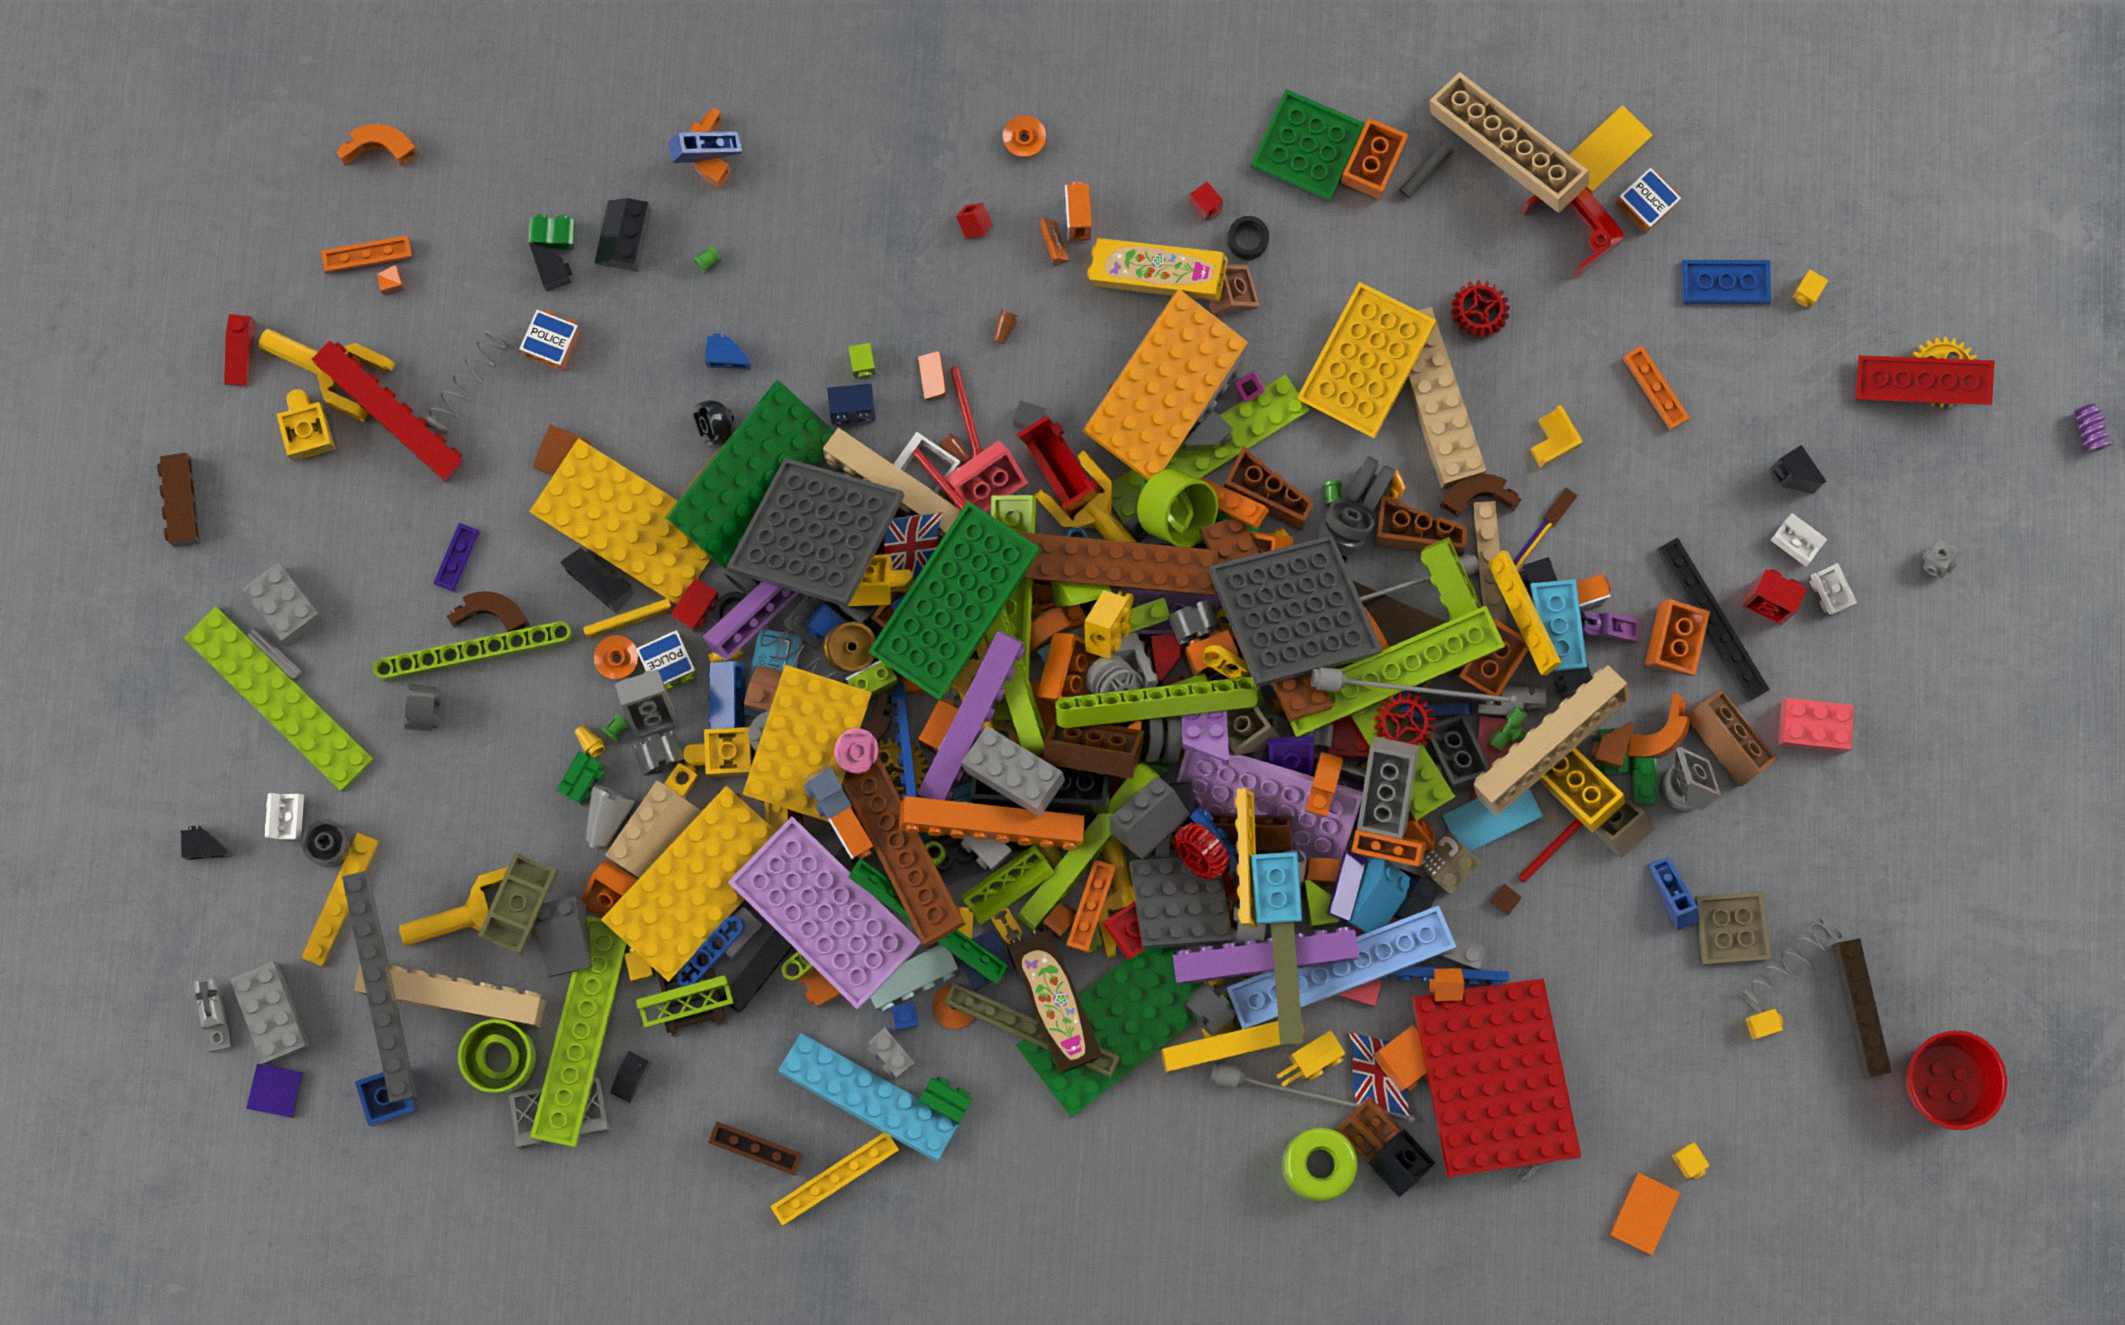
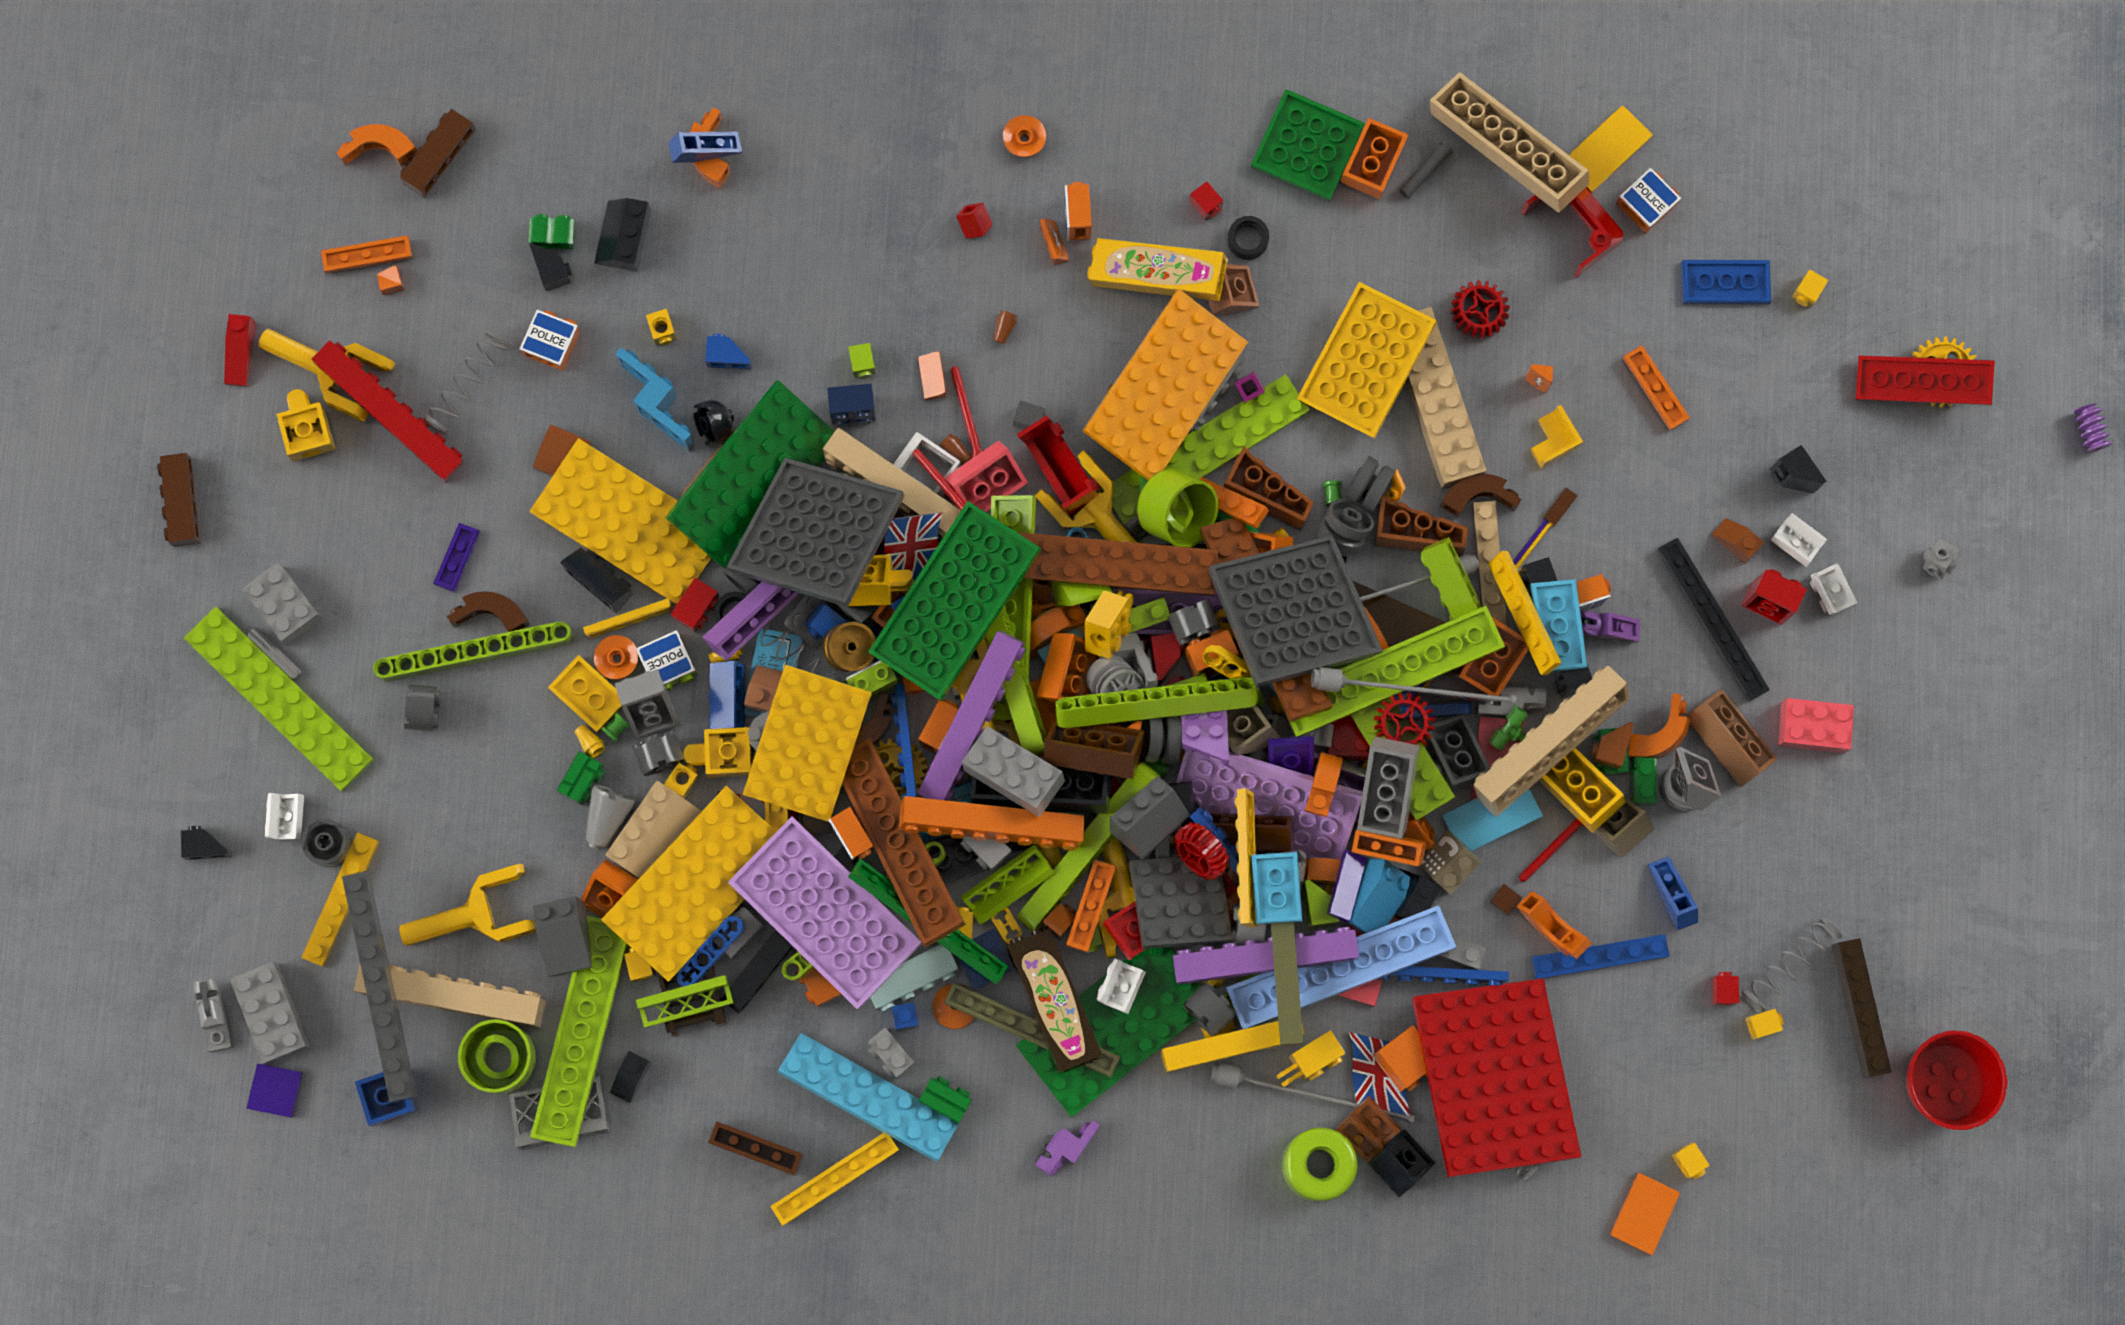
olive piece [478,852,559,956] -> none
bright green bush [693,245,722,273] -> none
sand blue brick [803,765,852,819] -> none
bright pink tile [834,728,879,774] -> none
dark grey slope [1183,411,1233,451] -> none
orange brick [1429,968,1464,1001] -> none
orange slope [1644,599,1710,676] -> none
dark tan plate [1695,892,1771,965] -> none
none -> reddish brown brick [400,108,476,198]
none -> yellow plate [548,655,622,733]
none -> dark azure bracket [615,347,695,451]
none -> yellow brick [646,309,677,346]
none -> medium lavender plate [1035,1120,1100,1177]
none -> white bracket [1097,958,1146,1014]
none -> orange arch [1517,891,1592,959]
none -> orange slope [1525,364,1553,393]
none -> blue plate [1531,934,1670,979]
none -> dark orange slope [1711,518,1765,564]
none -> red brick [1712,972,1740,1005]

